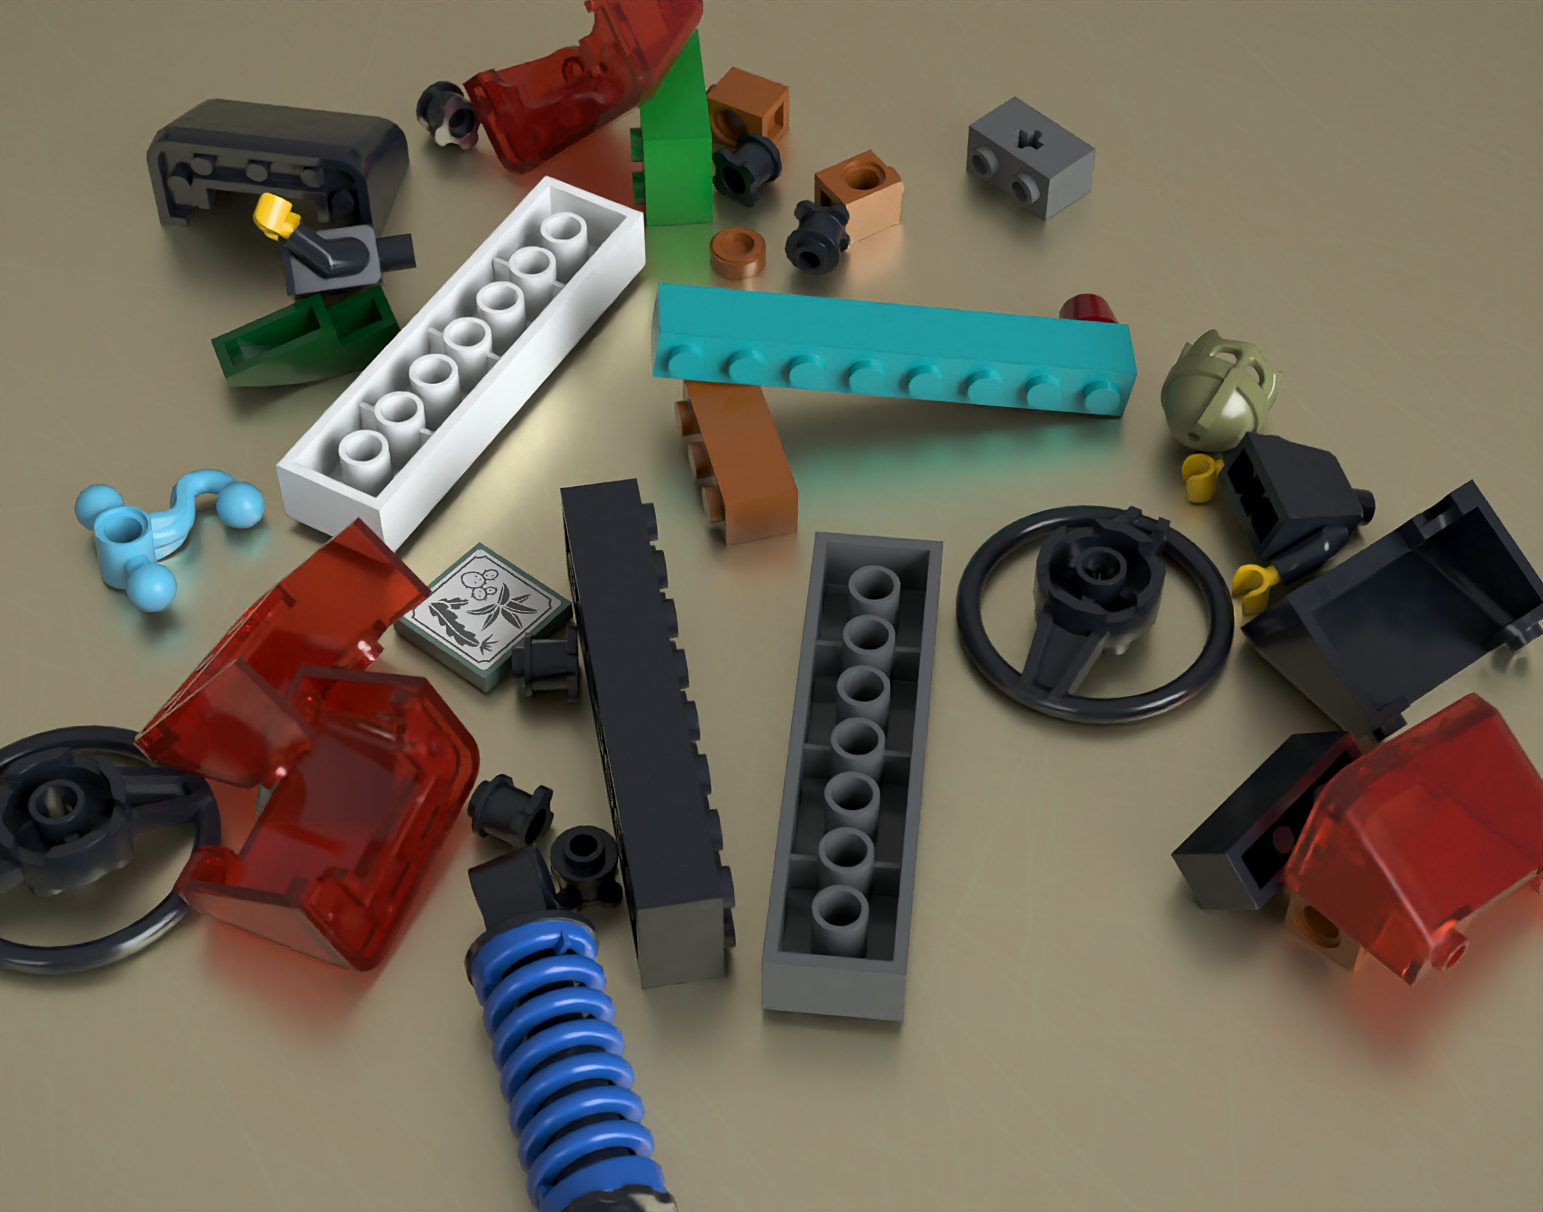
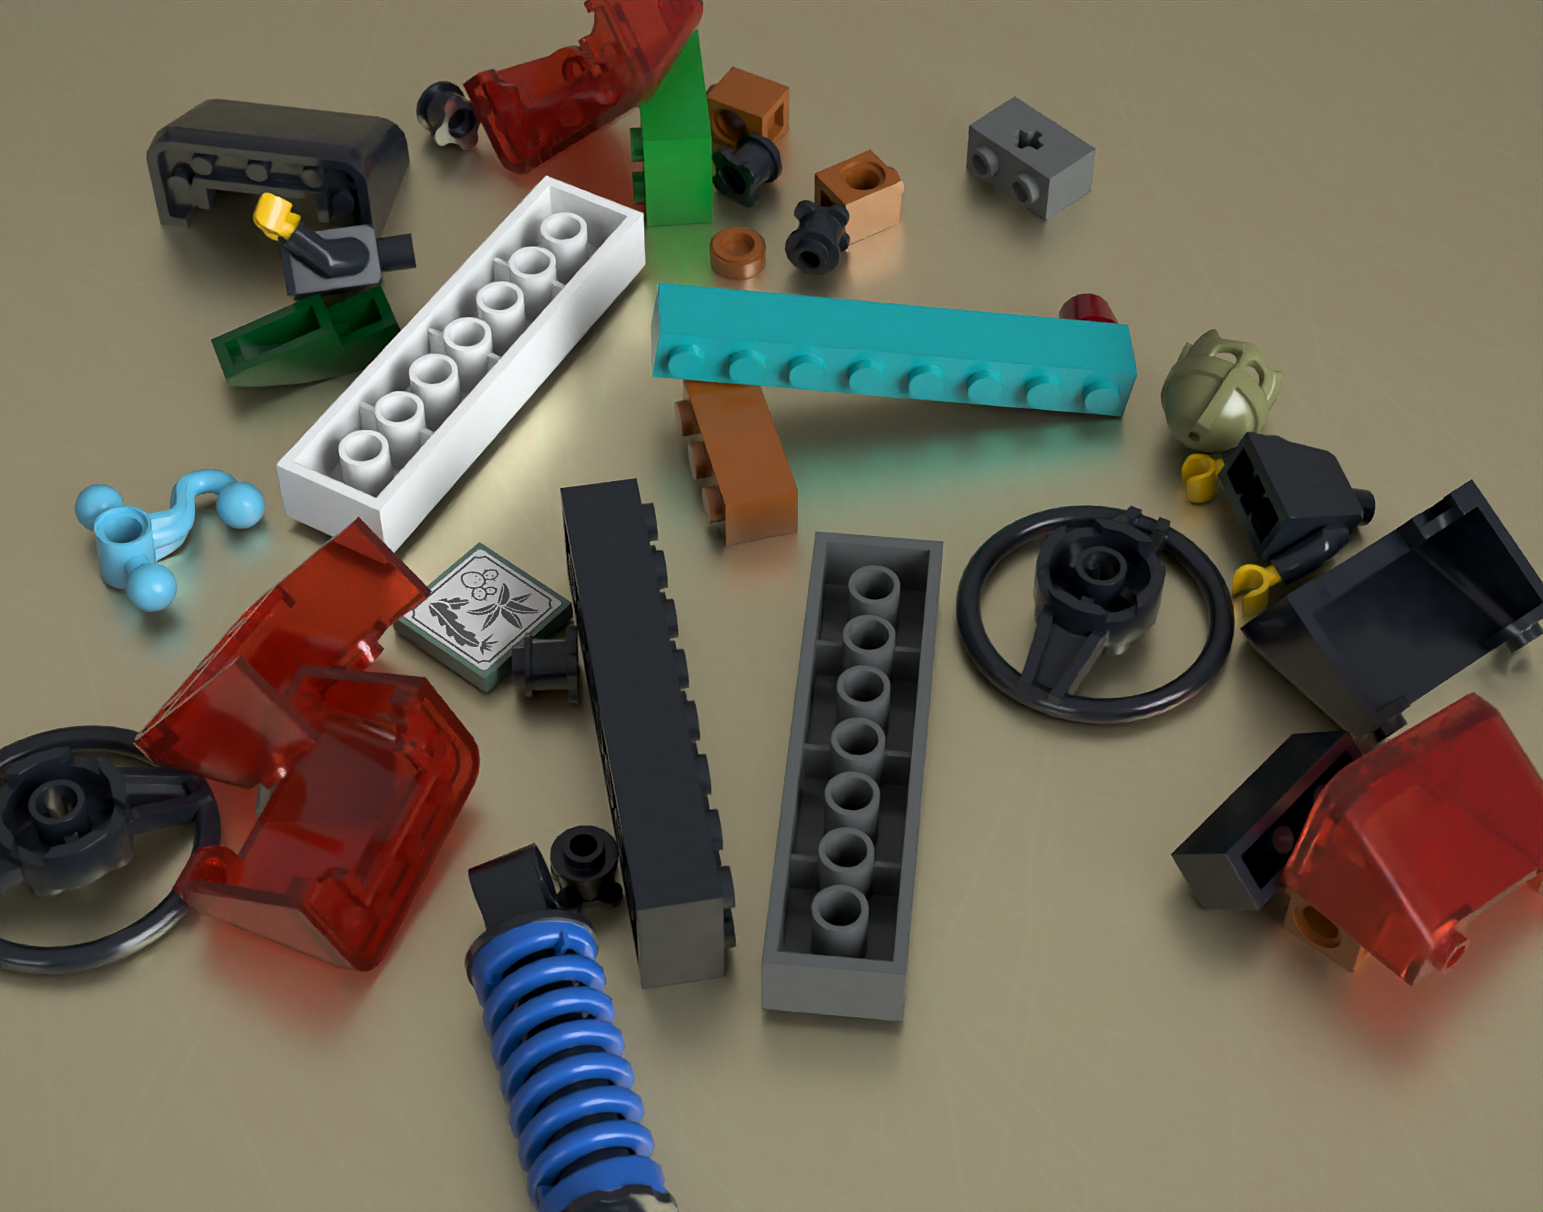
black brick [467,773,554,852] -> none

